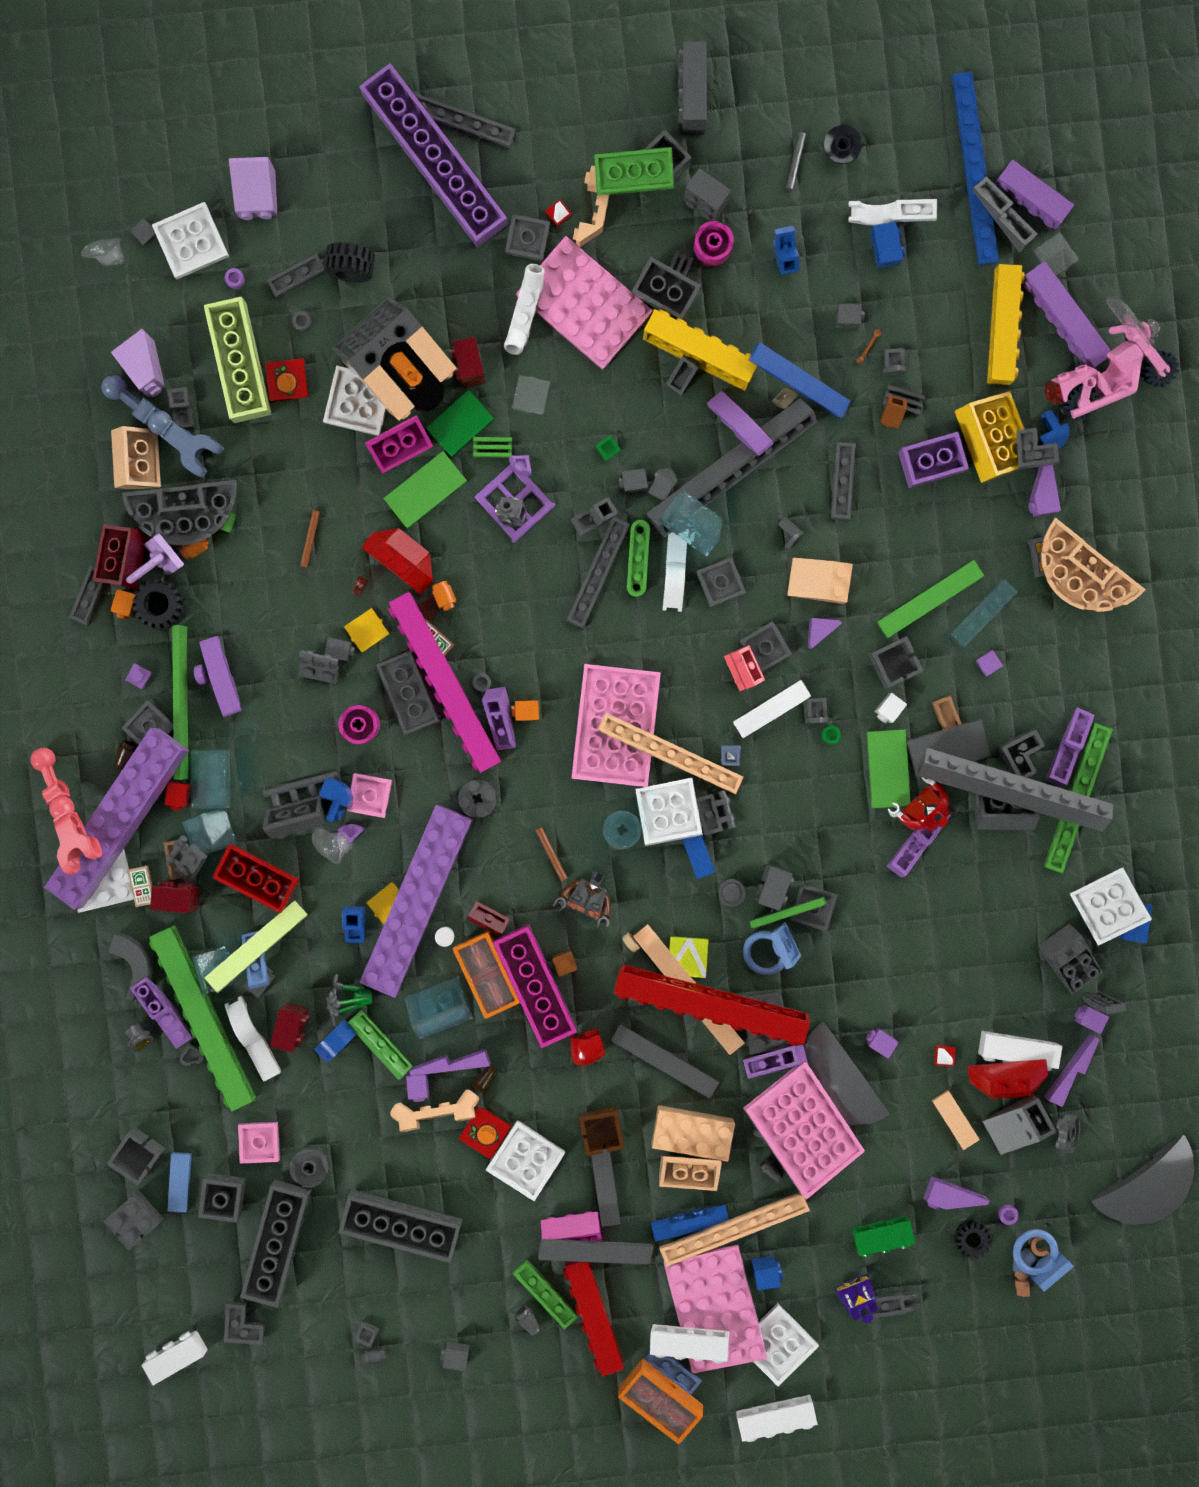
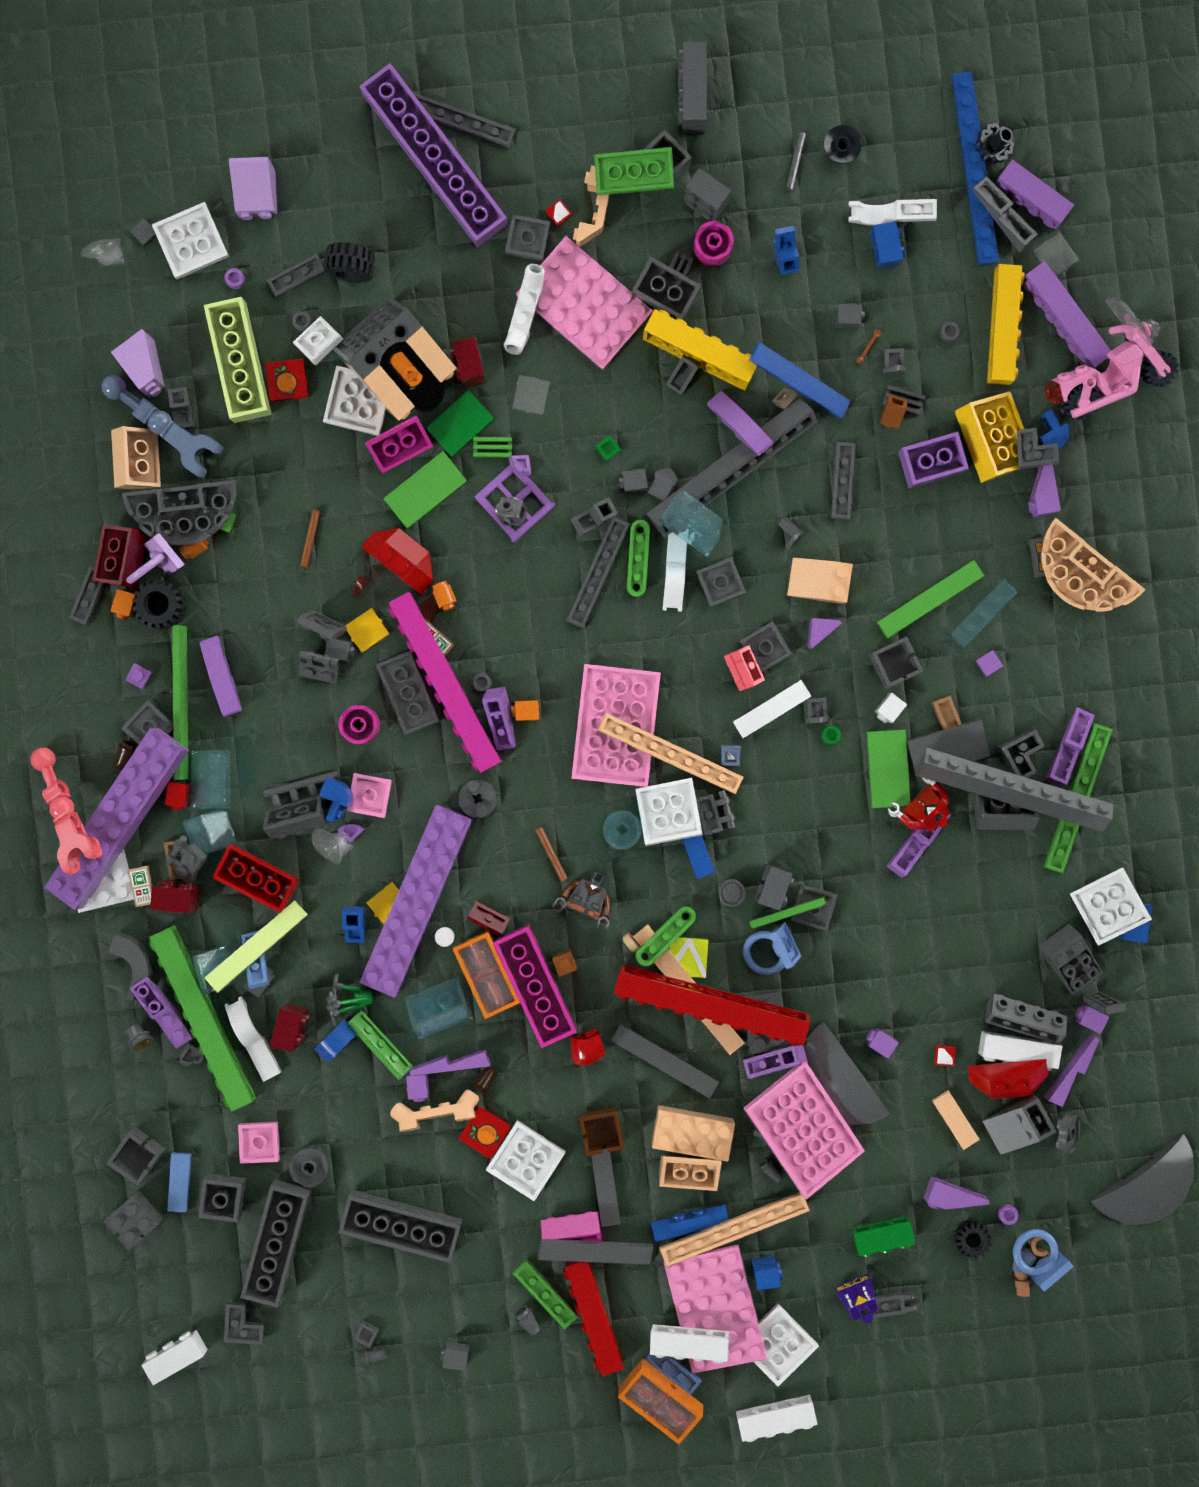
medium lavender tile [194,664,208,685] -> none
none -> white tile [293,316,343,366]
none -> dark grey plate [297,610,347,640]
none -> bright green plate [635,907,696,966]
none -> dark grey tile [939,322,960,342]
none -> black plant [976,123,1014,164]
none -> dark grey brick [985,994,1067,1044]

